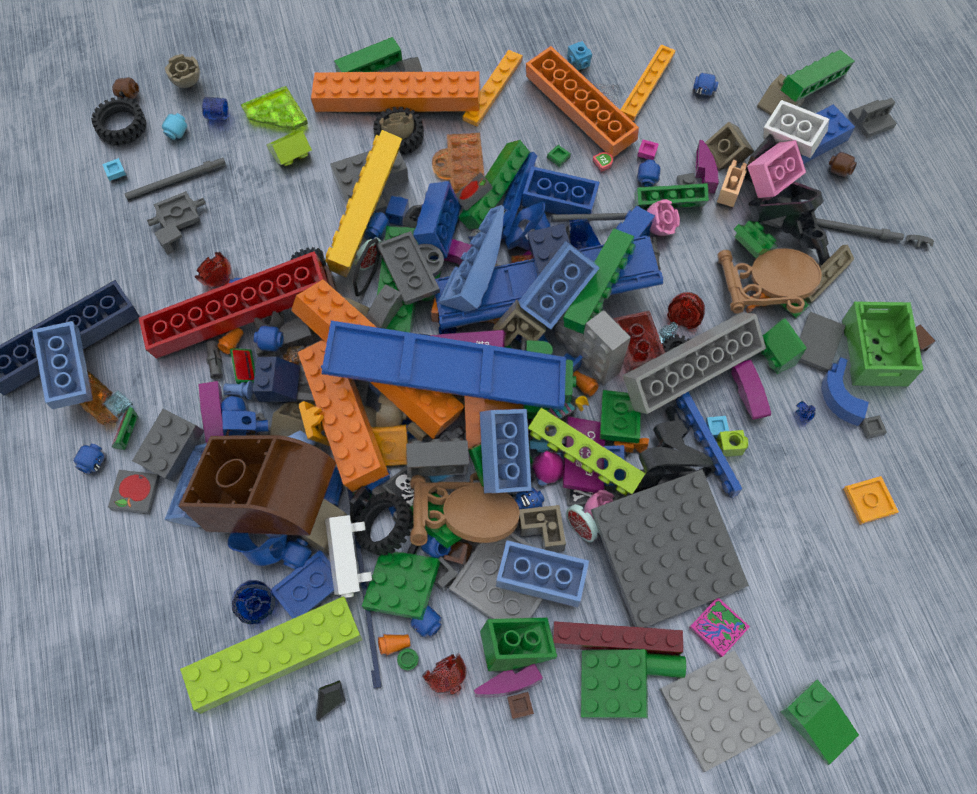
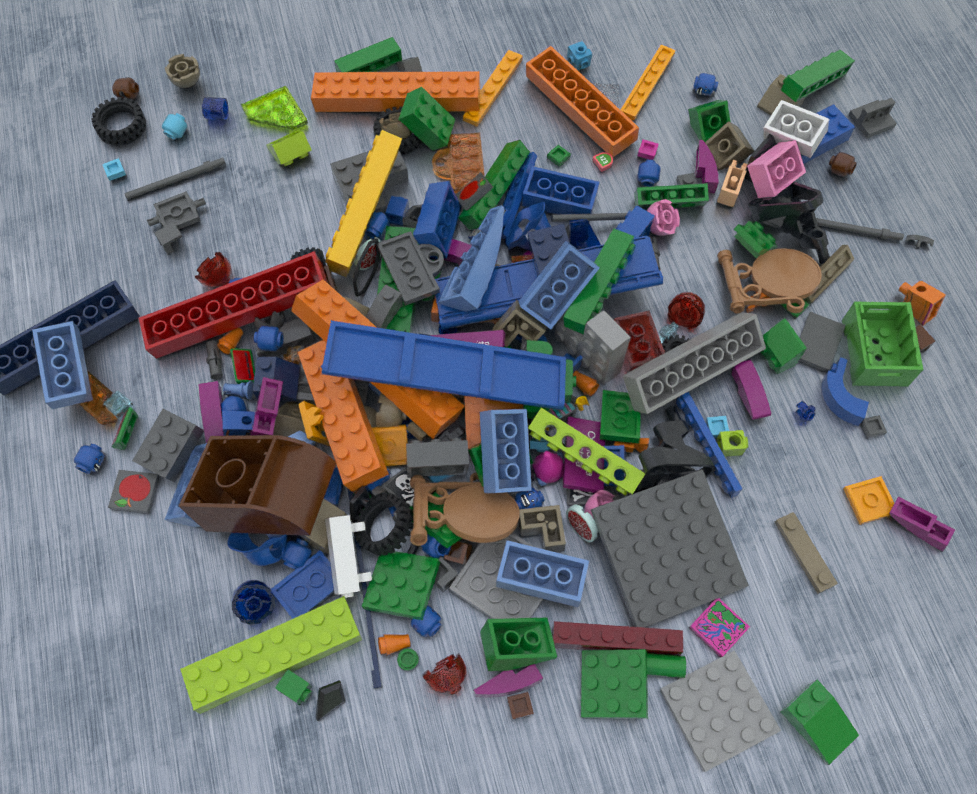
none -> magenta slope [251,377,283,435]
none -> green brick [275,669,312,705]
none -> green brick [398,87,455,151]
none -> green slope [688,100,731,142]
none -> dark tan plate [775,512,838,594]
none -> magenta slope [889,496,955,552]
none -> orange torso [898,281,946,326]

